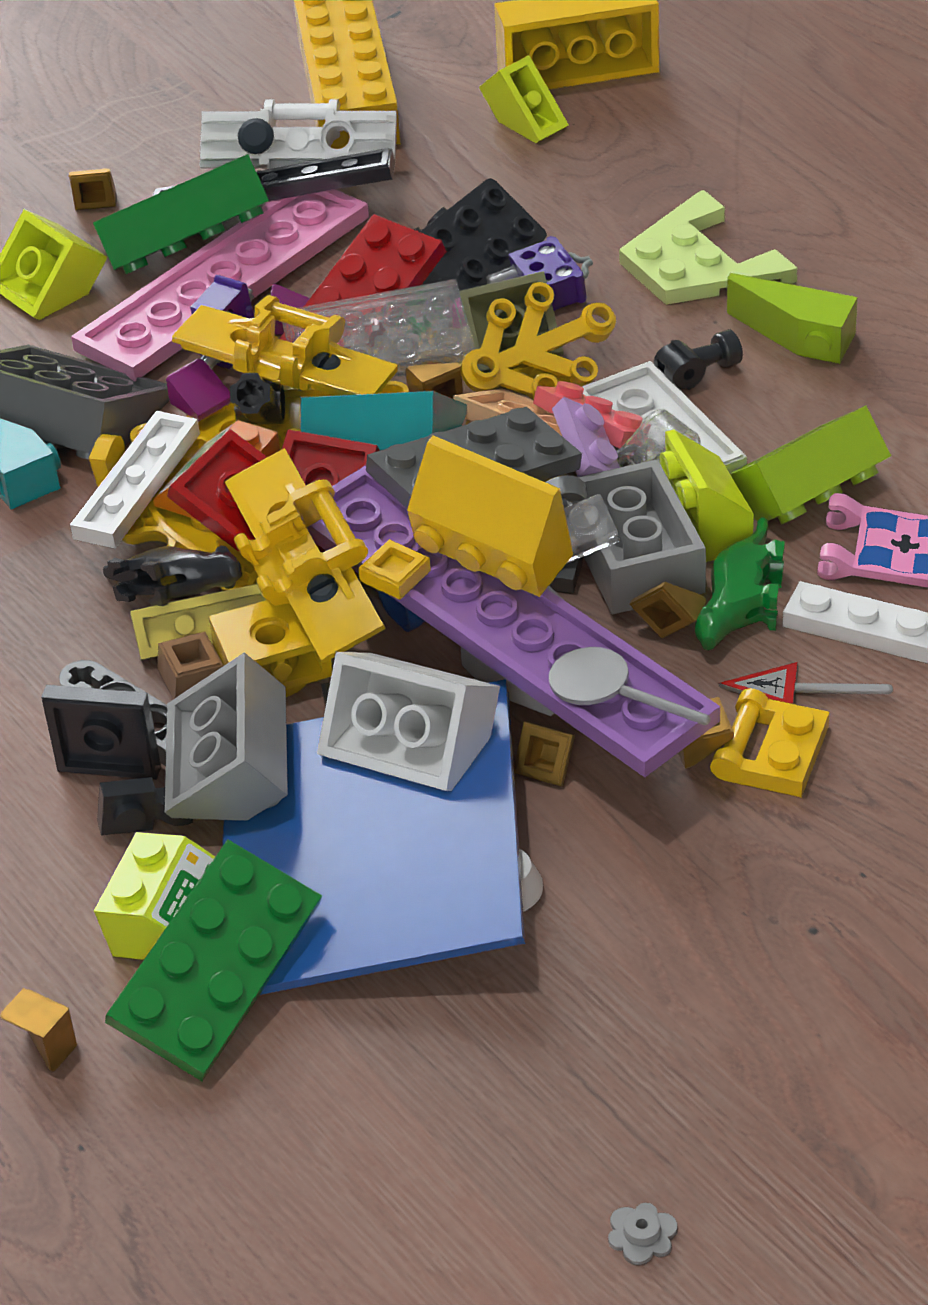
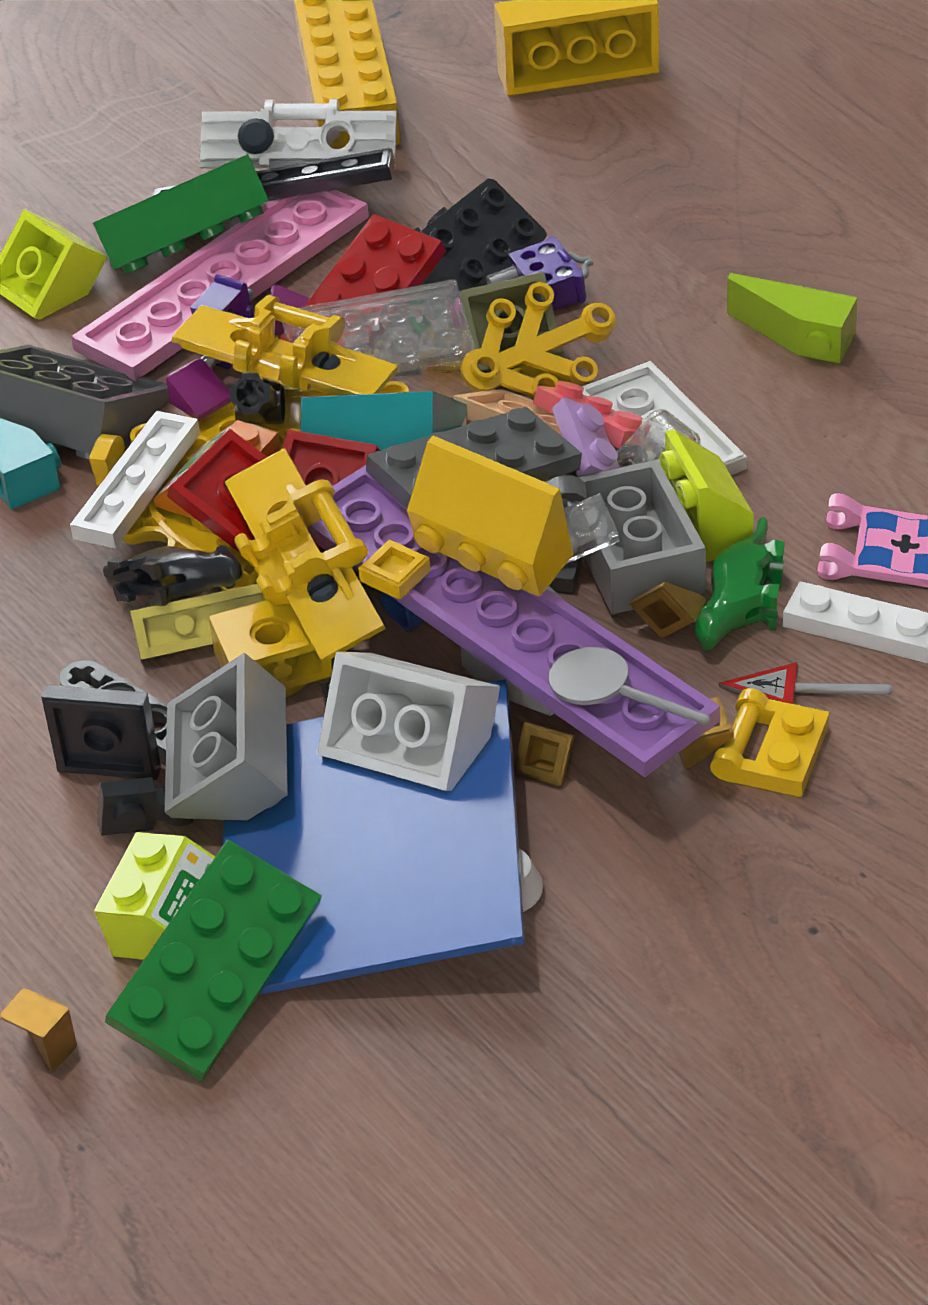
pearl gold slope [69,169,116,210] -> none
medium nougat slope [157,631,224,699] -> none
pearl gold slope [406,363,463,399] -> none
neon yellow slope [479,55,569,143] -> none
light grey plant [608,1203,677,1265] -> none
yellowish green wing [619,190,797,305] -> none
black leg [654,329,743,390] -> none
lime slope [730,405,891,524] -> none

